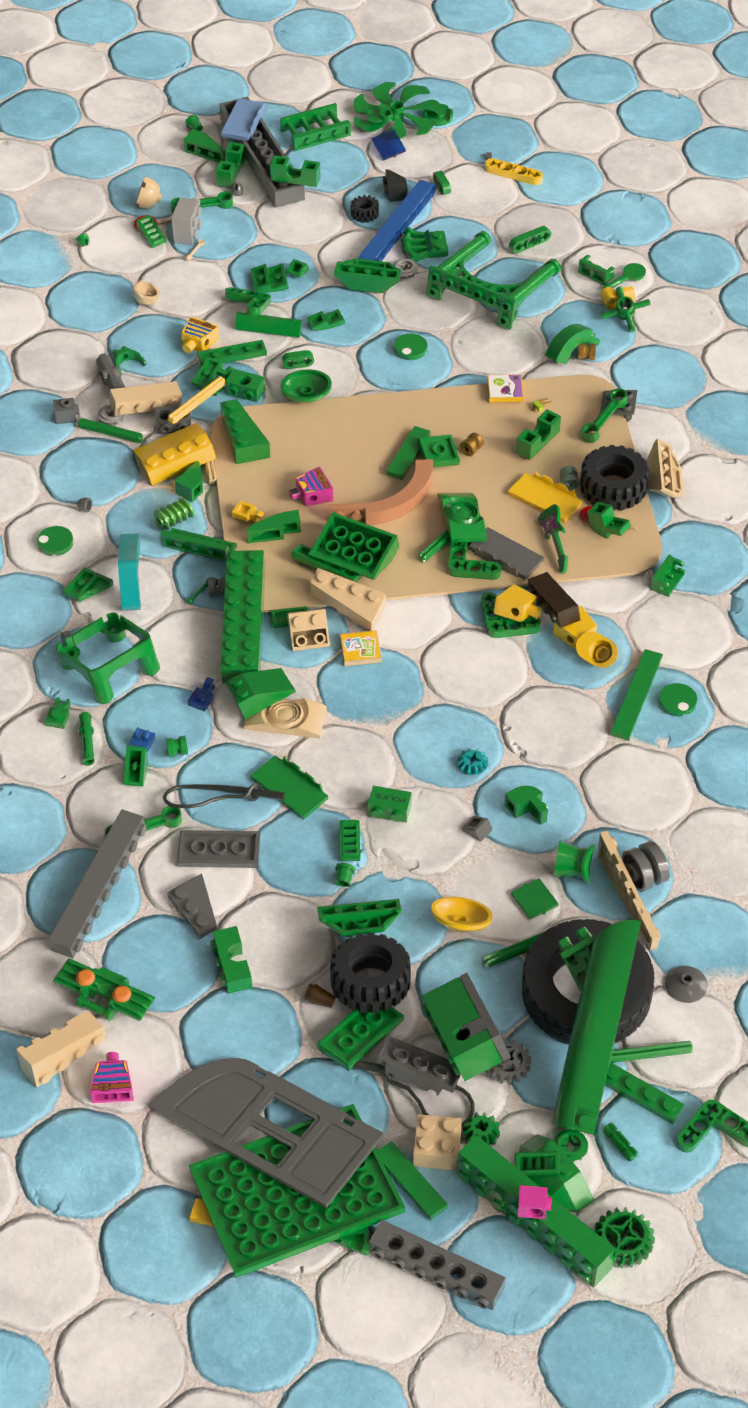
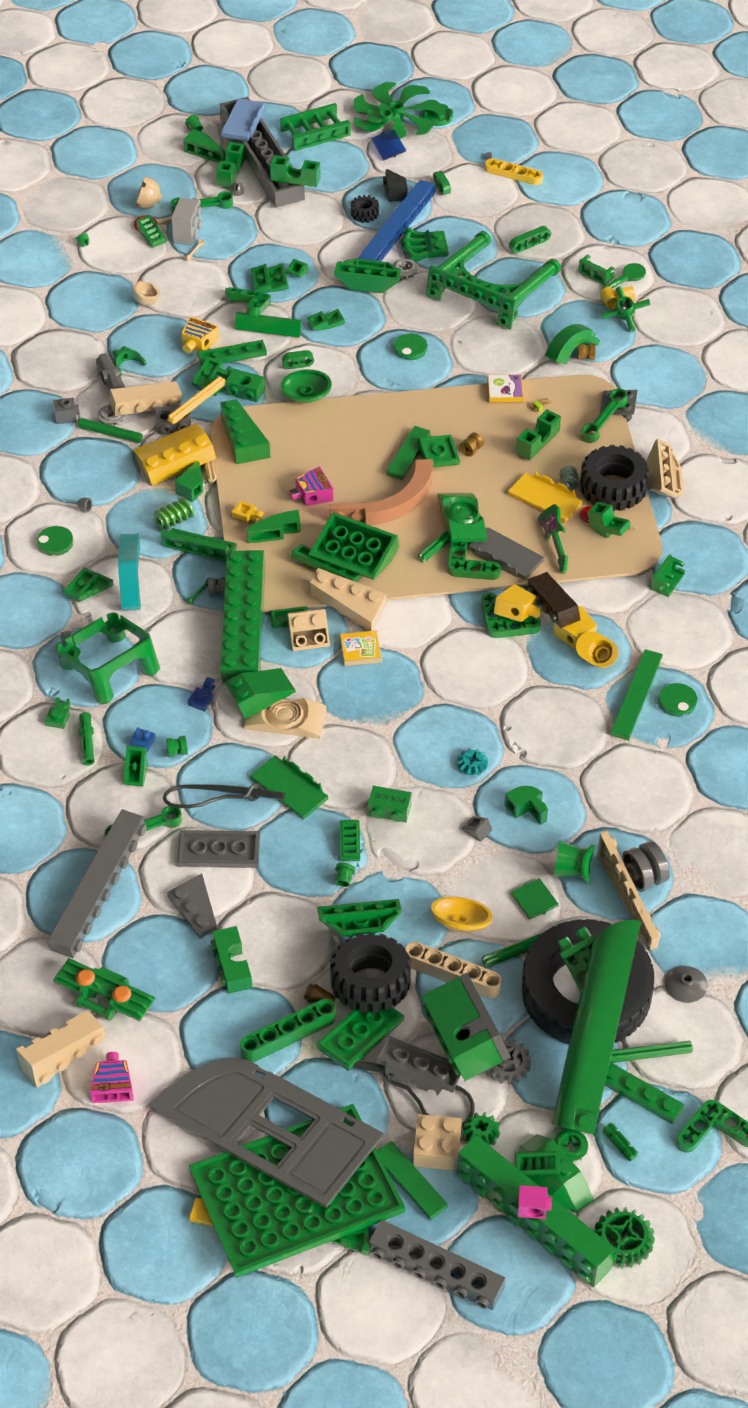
none -> green beam [240,999,335,1062]
none -> tan beam [405,942,502,999]

